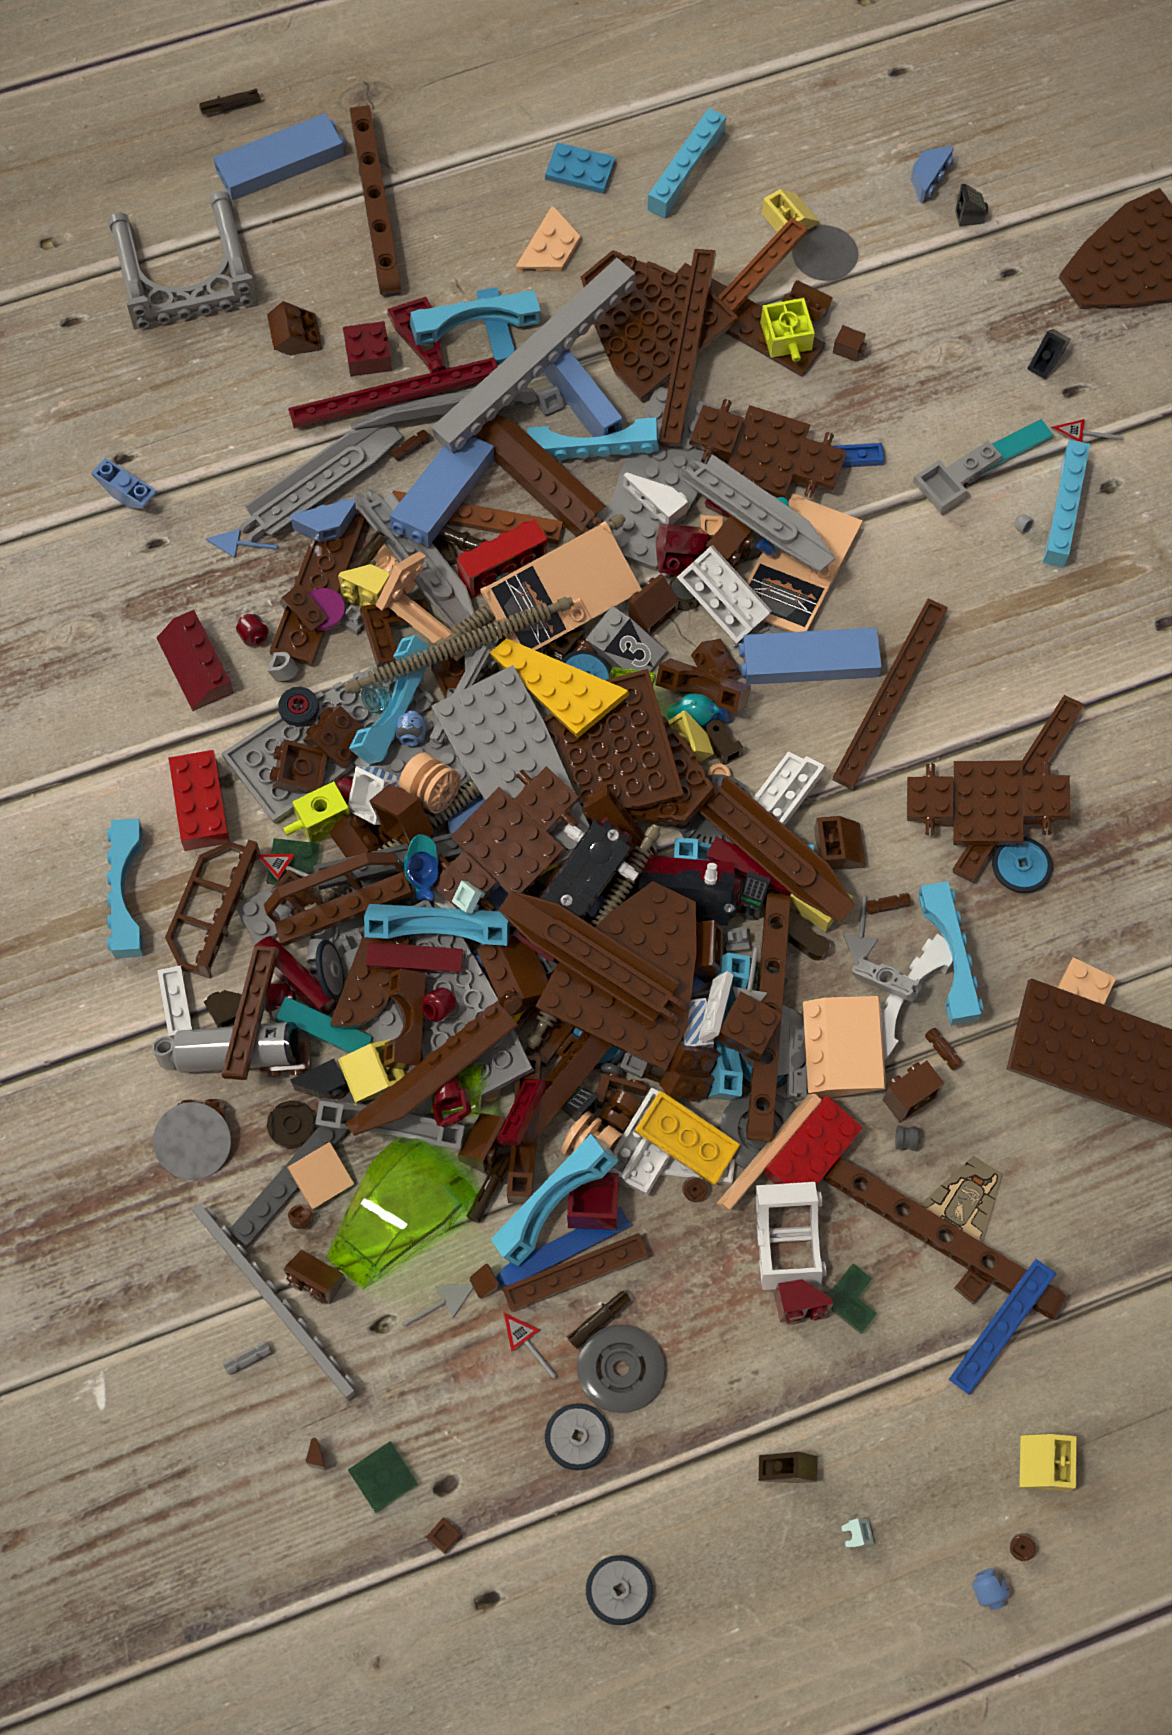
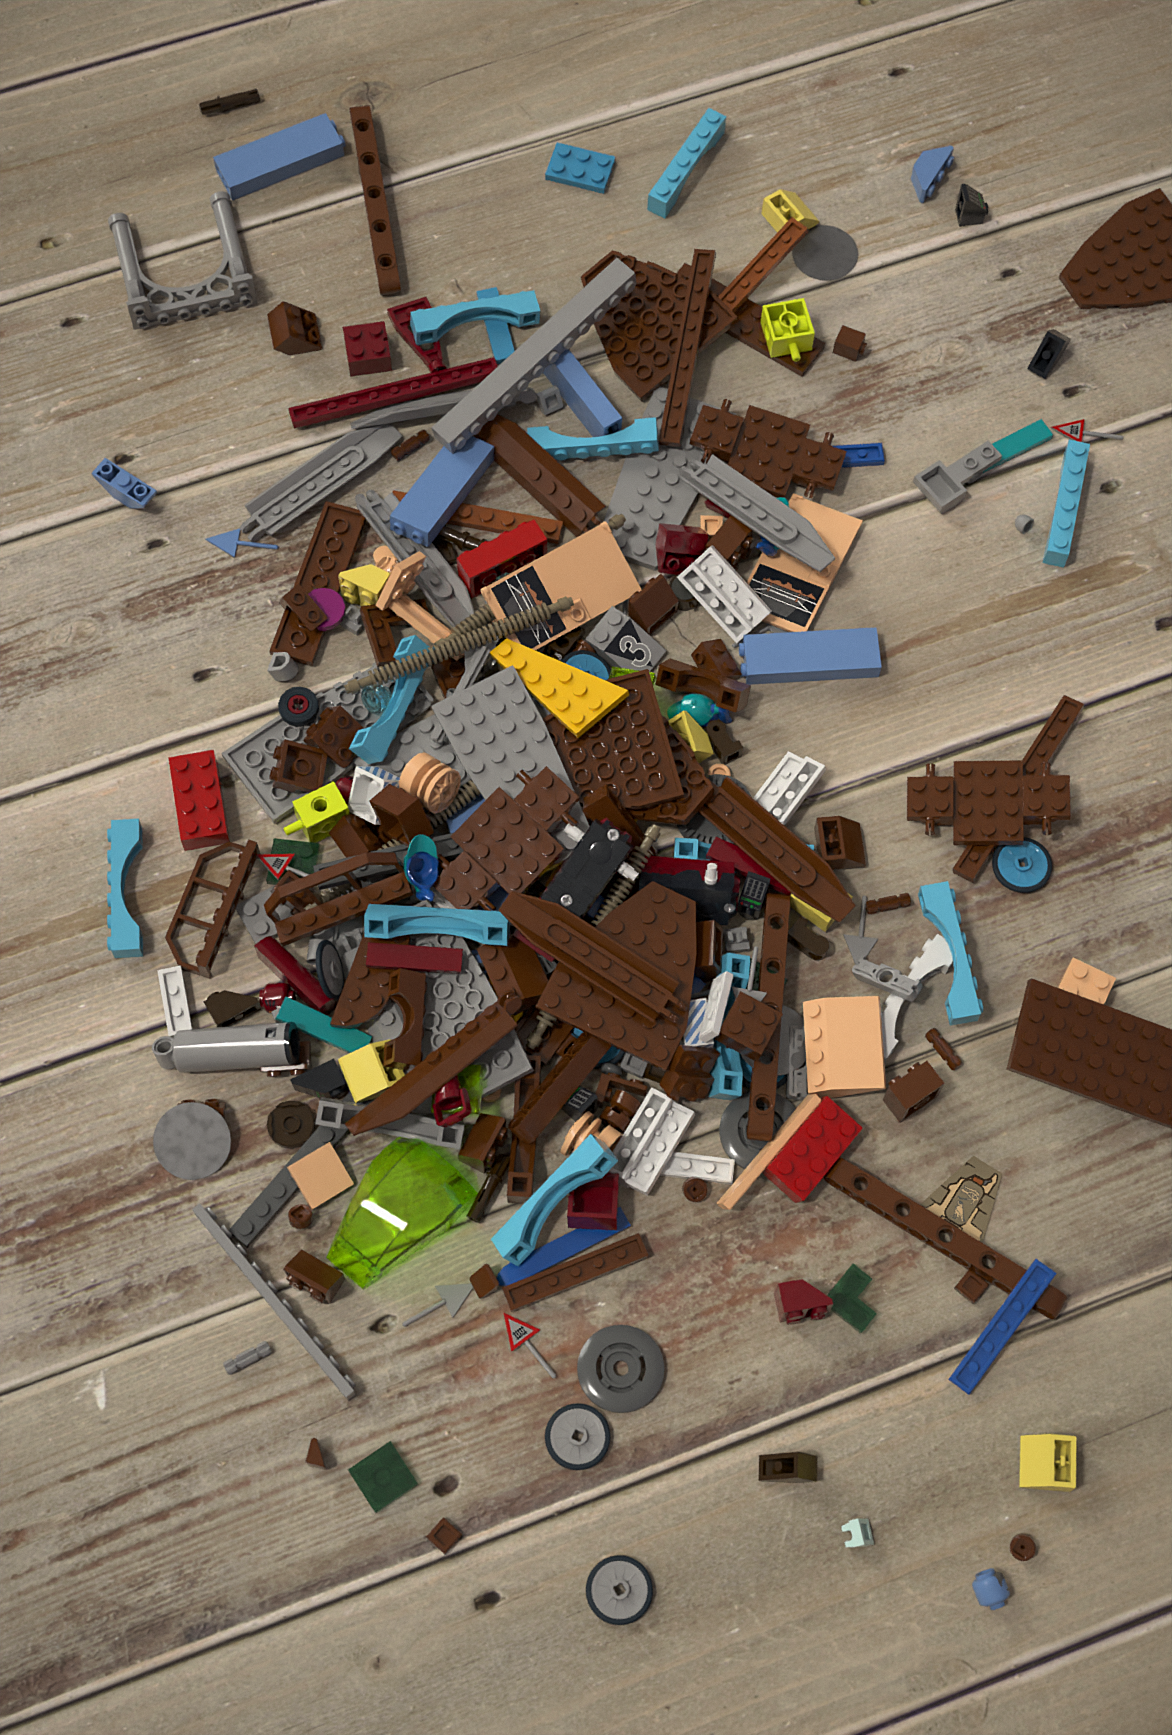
dark red slope [156,610,233,711] -> none
reddish brown tile [221,946,279,1080] -> none
dark red head [236,614,269,647] -> none
medium blue slope [290,498,357,542] -> none
dark brown axle [349,530,388,570] -> none
medium blue head [396,711,427,747] -> none
dark red head [421,987,457,1022] -> none
light aqua tile [452,881,485,914] -> none
dark red tile [497,1079,547,1145] -> none
light nougat wing [516,207,580,272] -> none
dark brown axle [566,1291,631,1349] -> none
white slope [623,473,688,524] -> none
yellow tile [633,1090,740,1185] -> none
white window [756,1182,826,1290] -> none
reddish brown bracket [782,280,833,321] -> none
reddish brown plate [832,598,948,790] -> none
dark grey wheel [895,1125,918,1151] -> none

